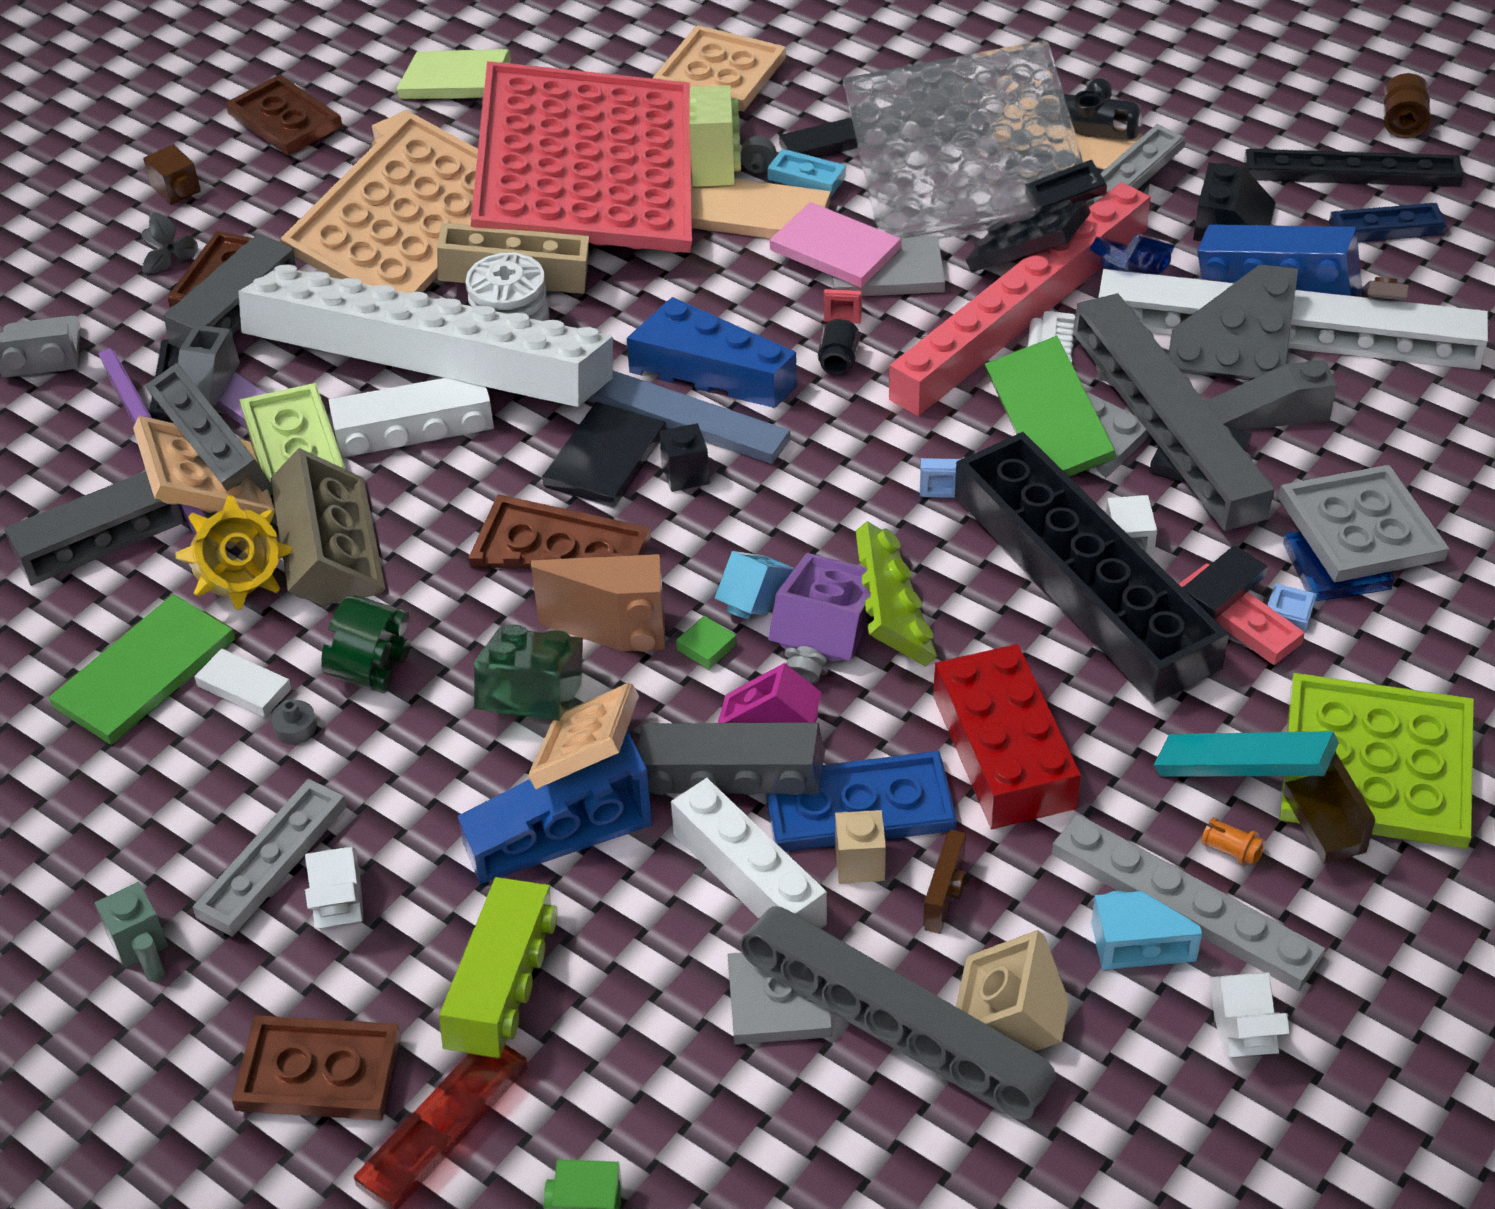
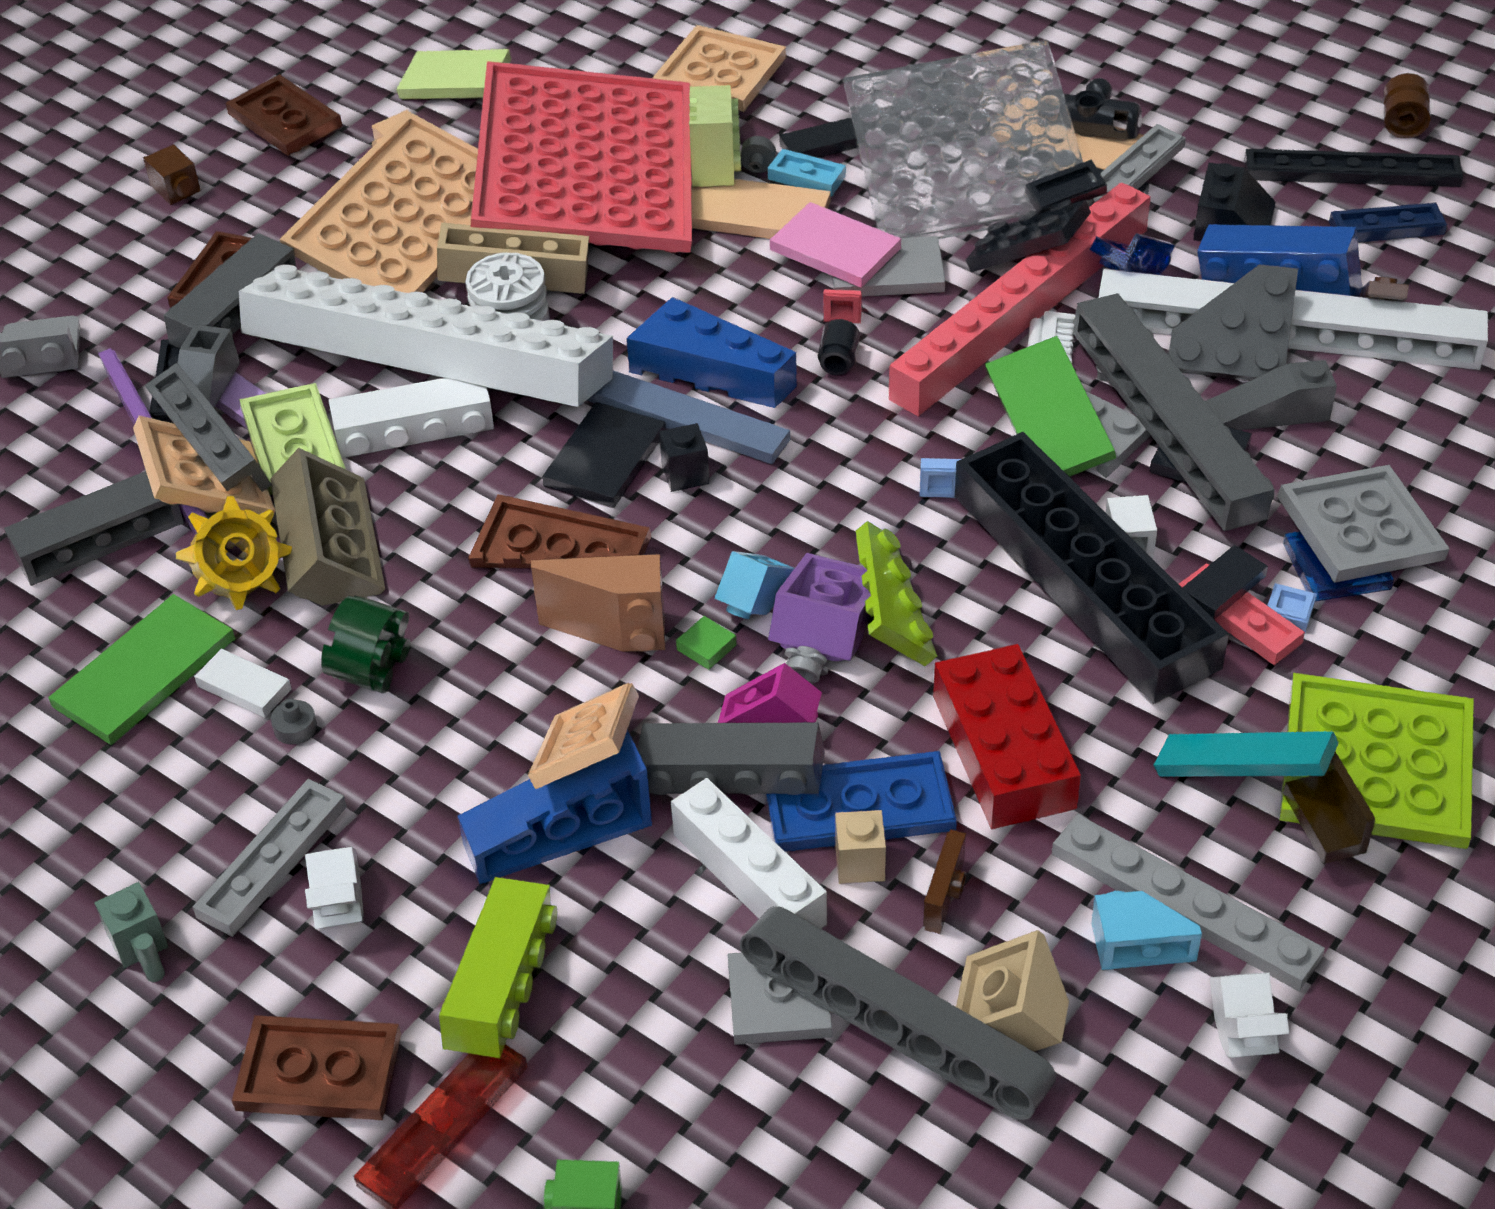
dark grey plant [141,212,198,274] -> none
clear green brick [474,625,583,721] -> none
orange pin [1201,817,1265,866] -> none

